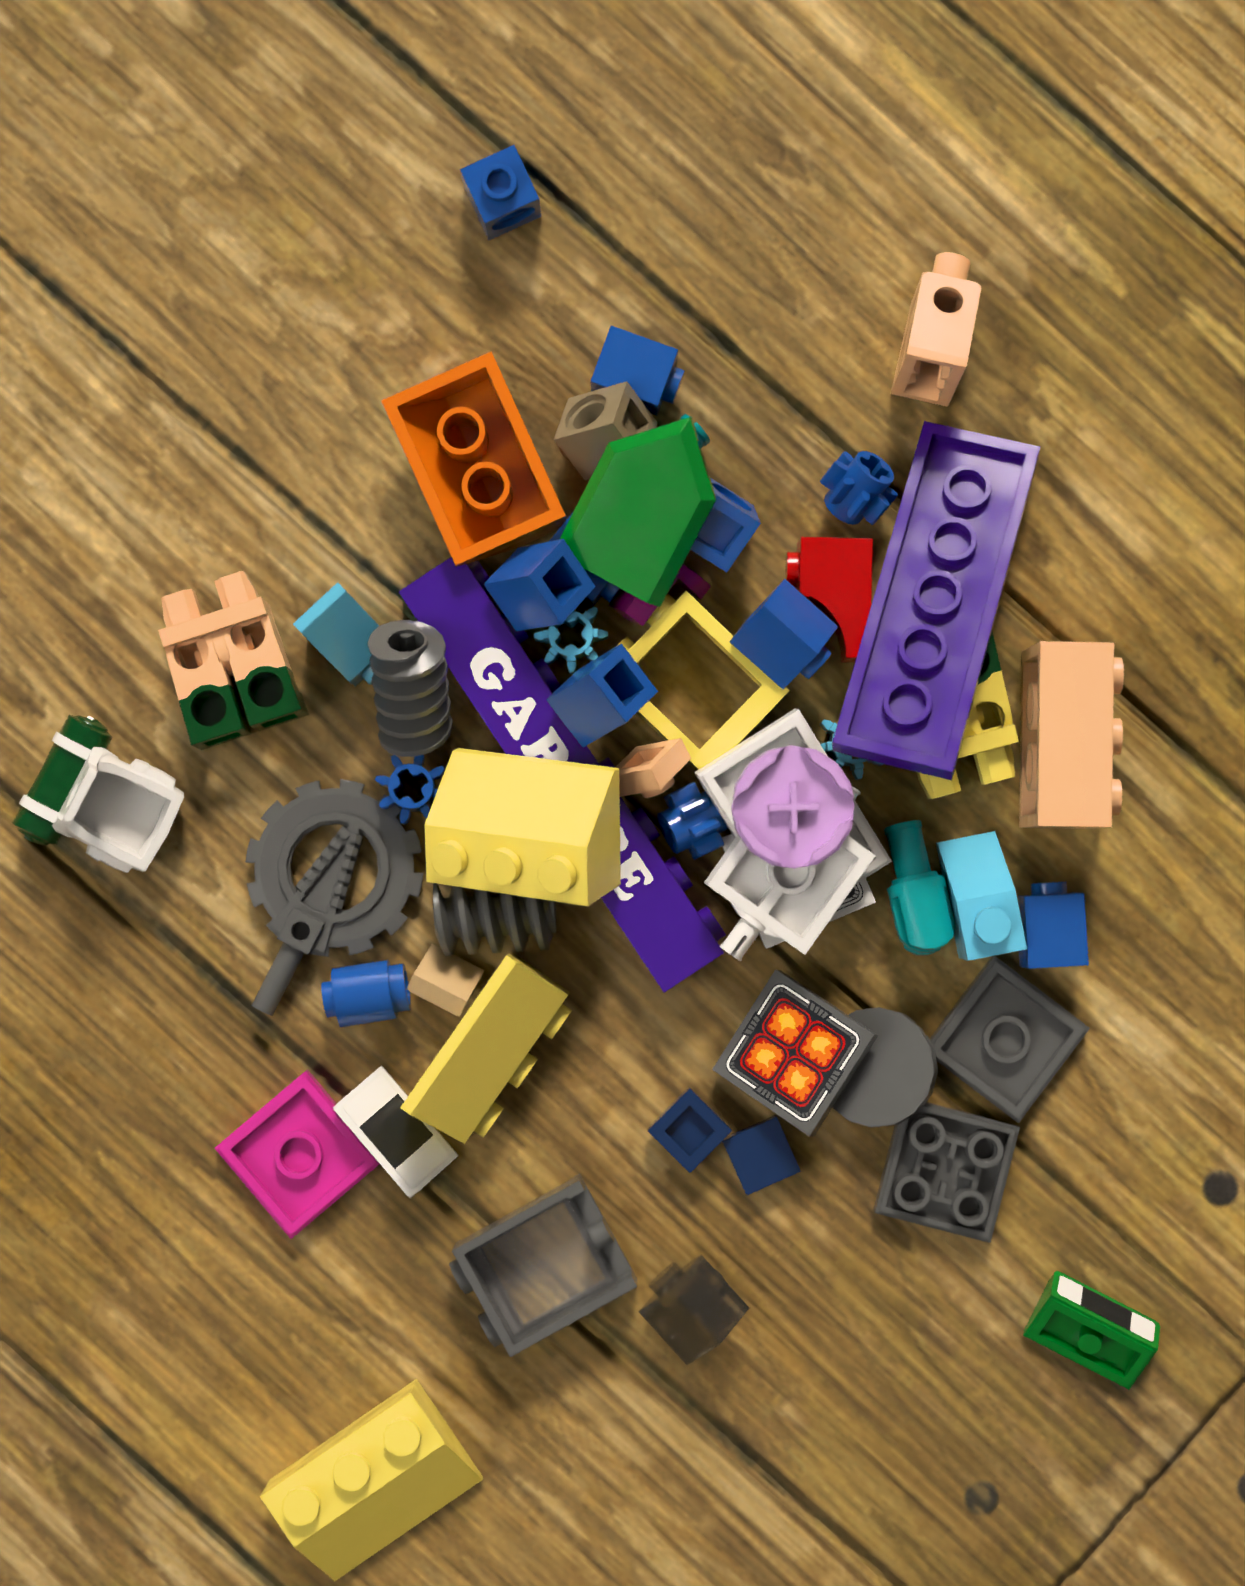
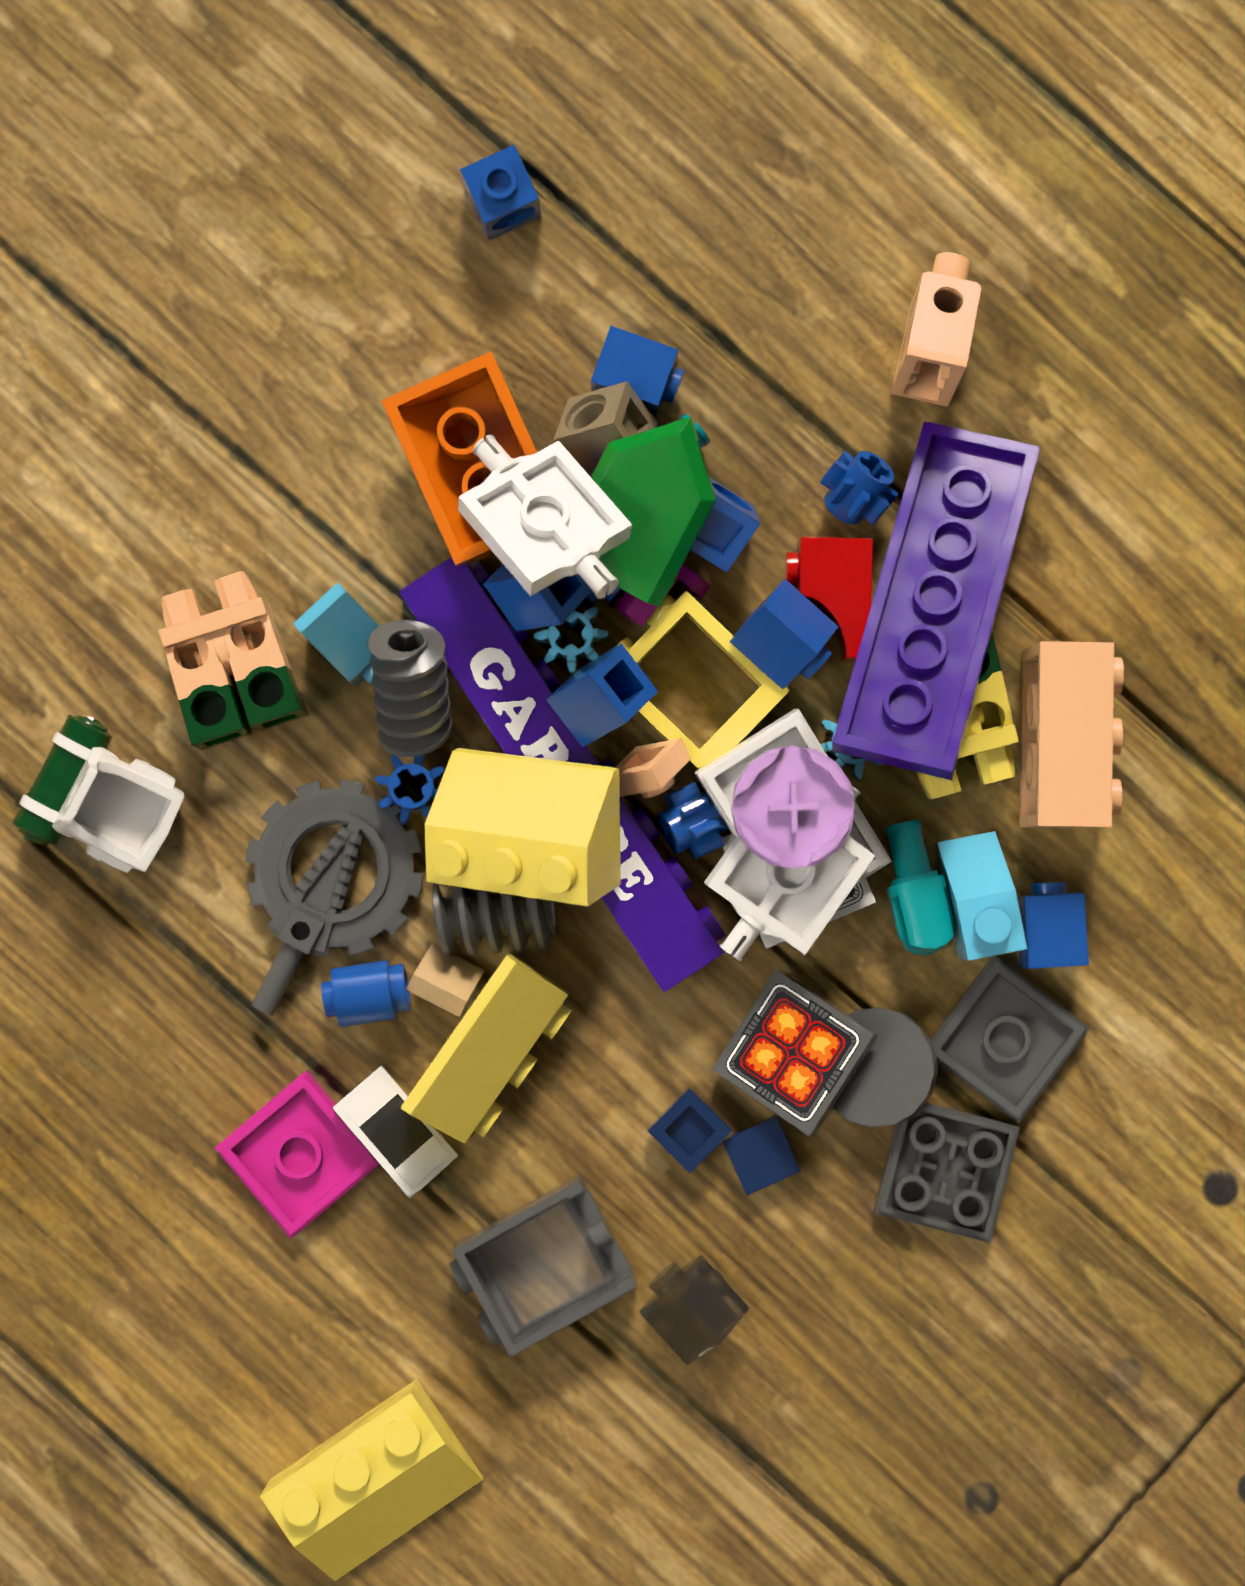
green slope [1023,1271,1160,1390] -> none
none -> white plate [458,435,632,599]

